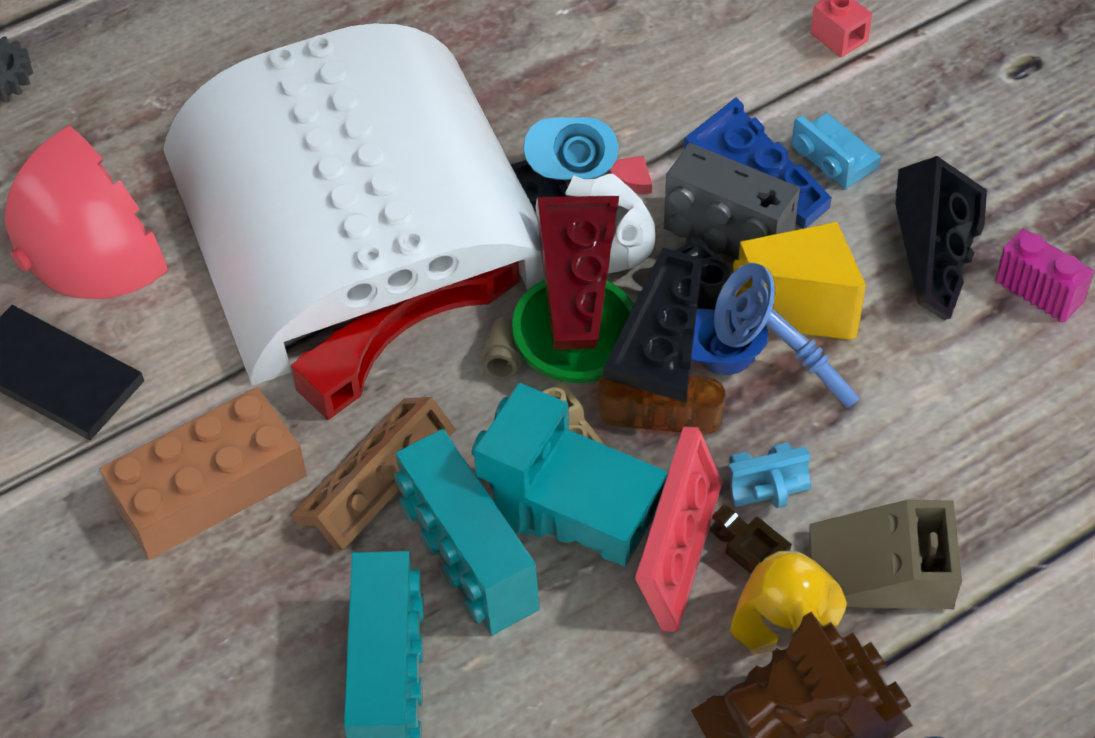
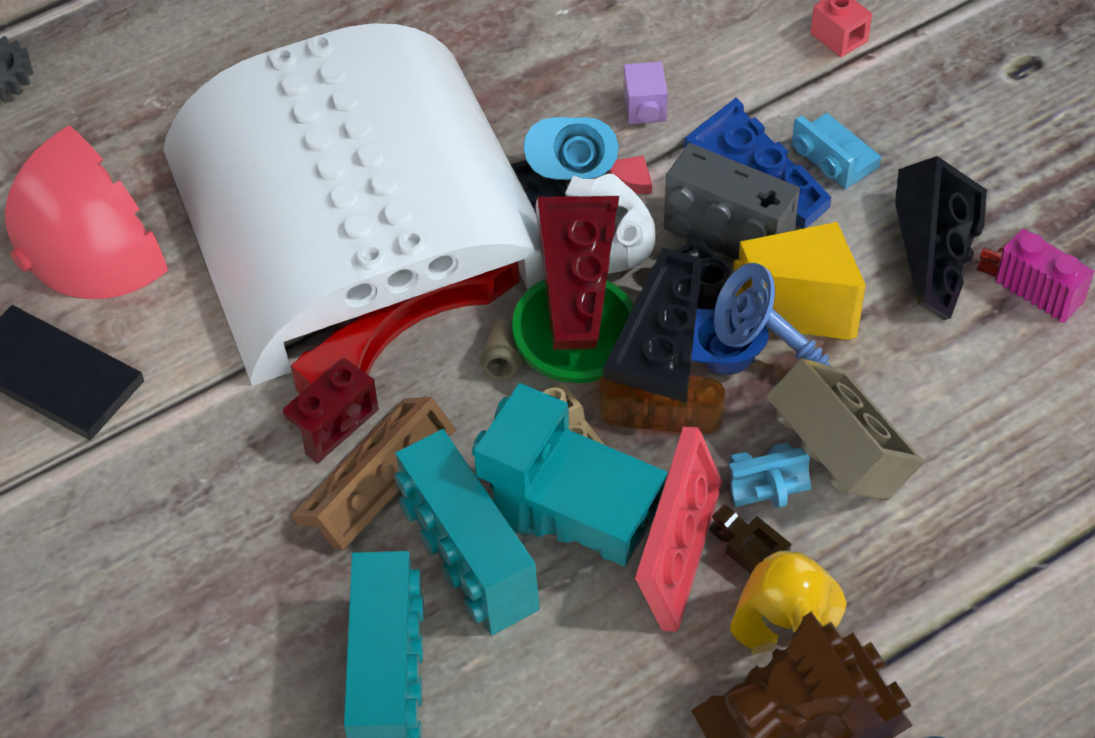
nougat brick [99,386,307,560] -> none
dark tan slope [809,500,962,609] -> none
none -> dark red bracket [283,358,379,464]
none -> lavender brick [623,61,668,124]
none -> dark tan brick [766,358,925,499]
none -> clear red hand [976,241,1009,277]

